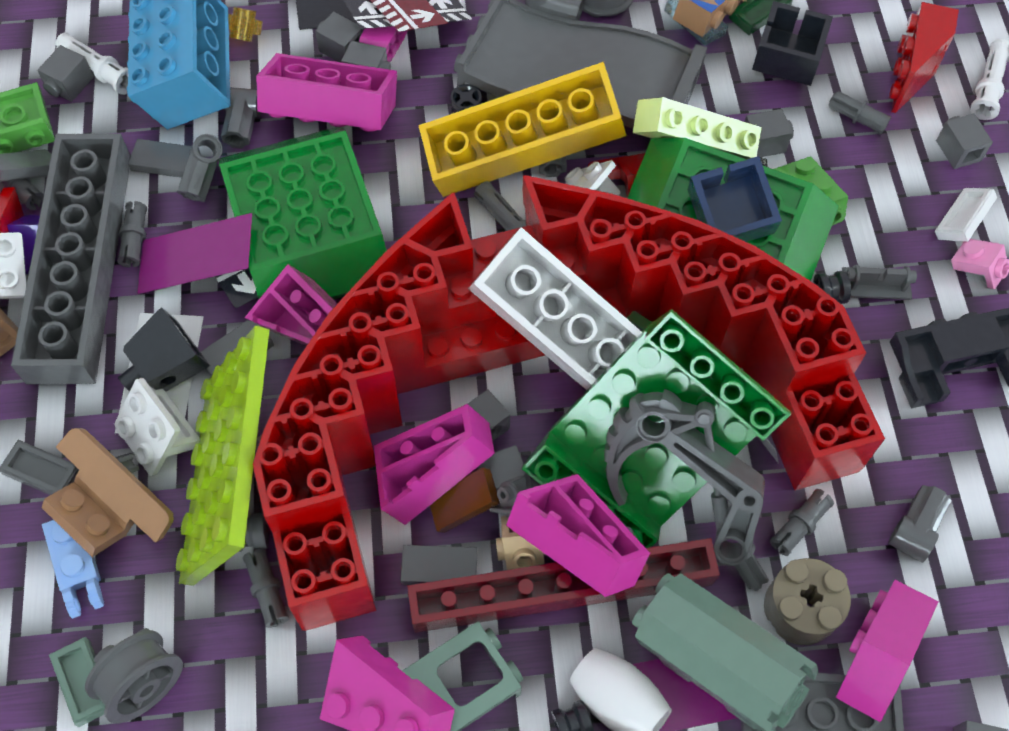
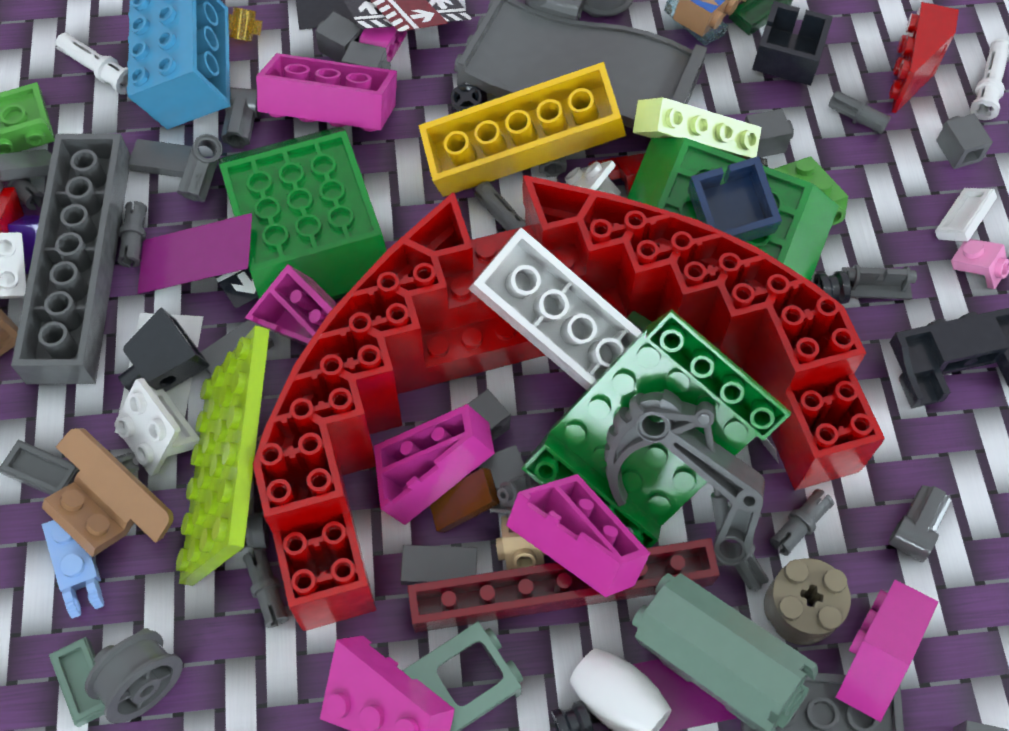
dark grey brick [37,45,94,102] -> none

